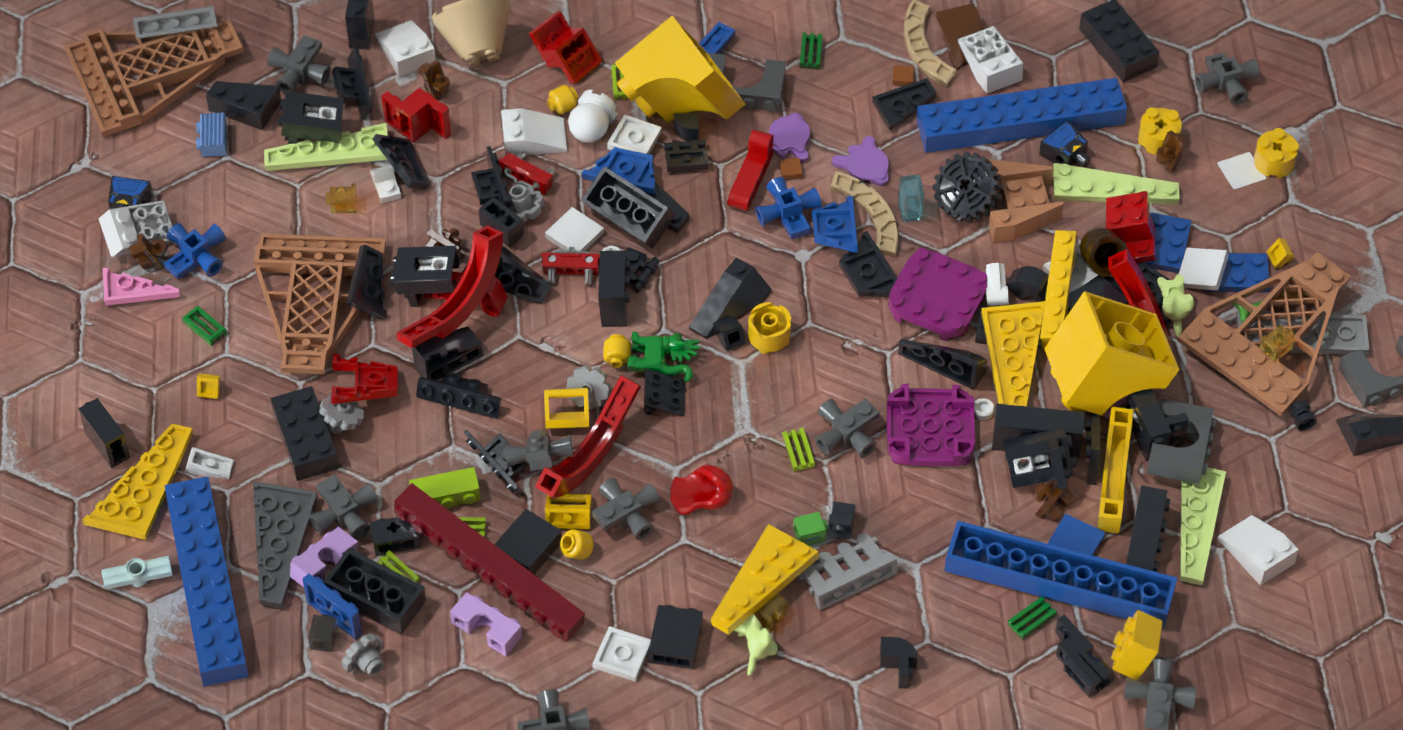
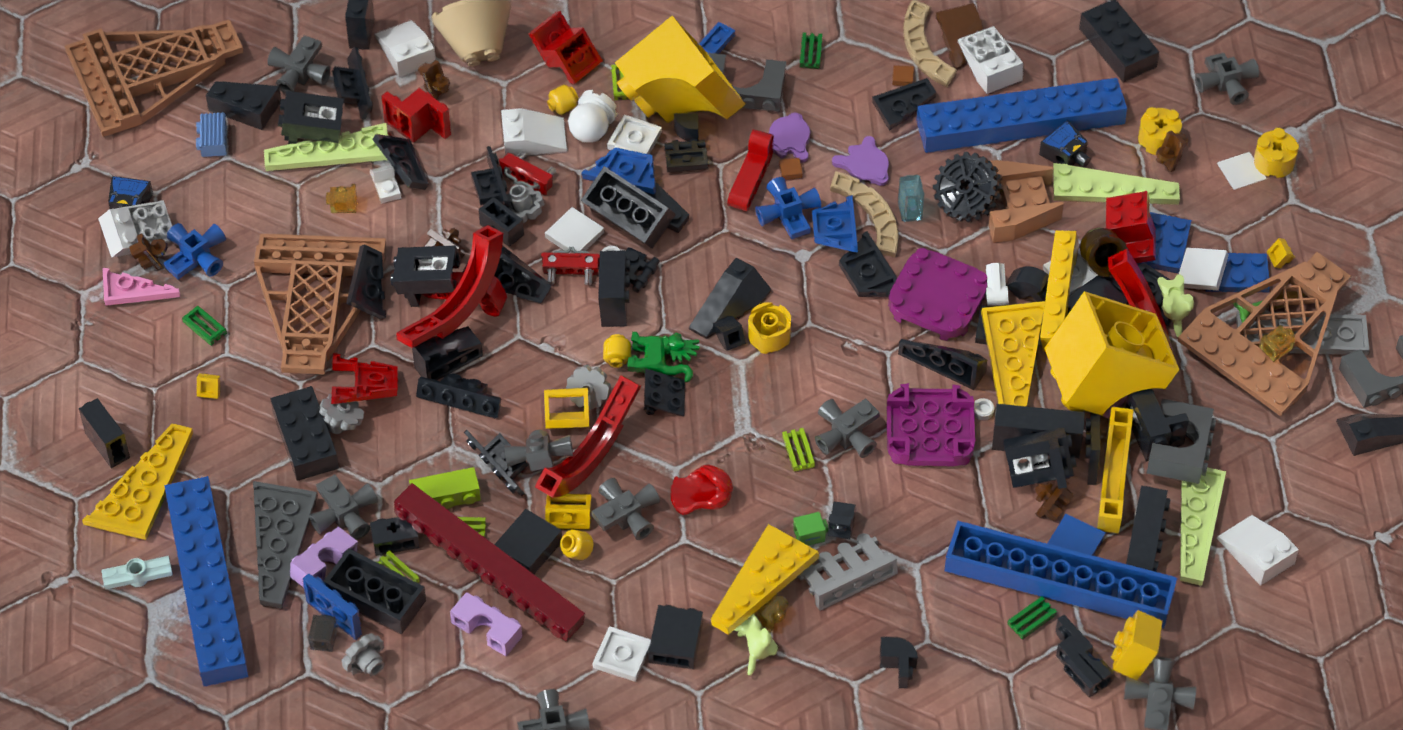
light grey fence [133,5,217,39] -> none
white slope [185,447,234,480] -> none
black wheel [1288,400,1317,431] -> none

